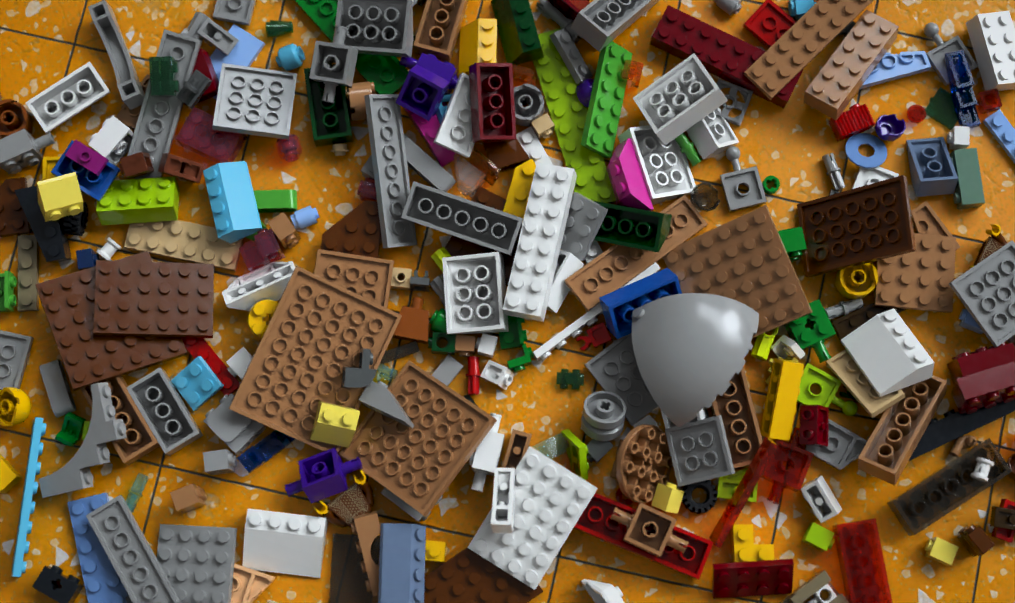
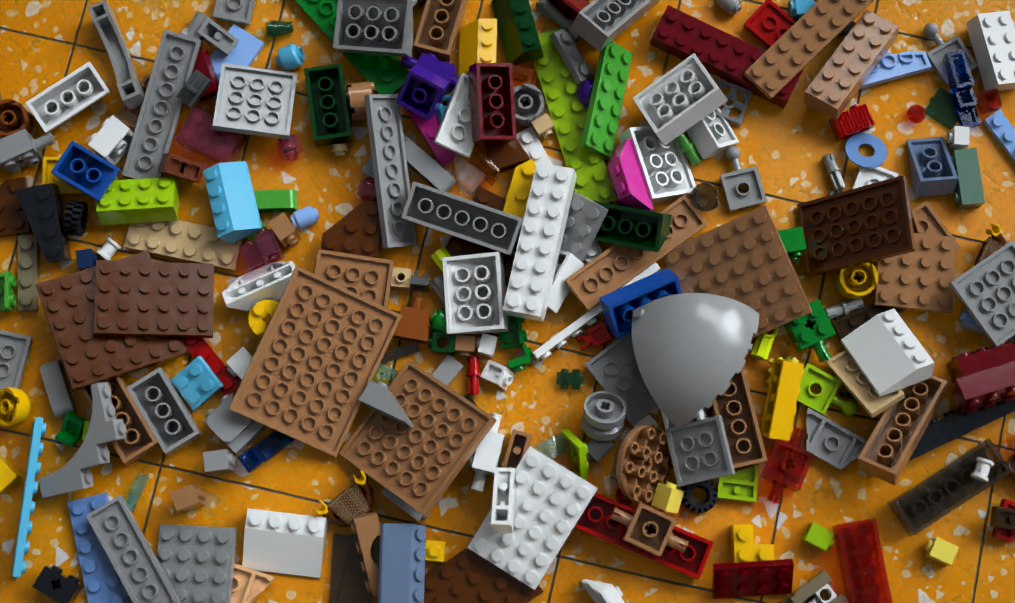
light yellow slope [37,172,83,222] -> none
magenta plate [65,140,109,176] -> none
copper brick [119,152,155,178] -> none
clear green brick [149,56,179,97] -> none
dark purple brick [285,447,363,504] -> none
light grey brick [309,25,358,103] -> none
light yellow slope [310,401,360,448] -> none
dark grey brick [342,348,377,388] -> none
clear orange bracket [622,60,644,88] -> none
clear red tile [709,437,777,548] -> none
green bush [762,176,780,194] -> none
white bracket [771,334,805,359] -> none
dark red bracket [799,405,829,447] -> none
white brick [801,475,842,523] -> none
dark purple hair [874,114,906,142] -> none
medium nougat arm [949,435,977,457] -> none
reddish brown brick [957,524,995,557] -> none

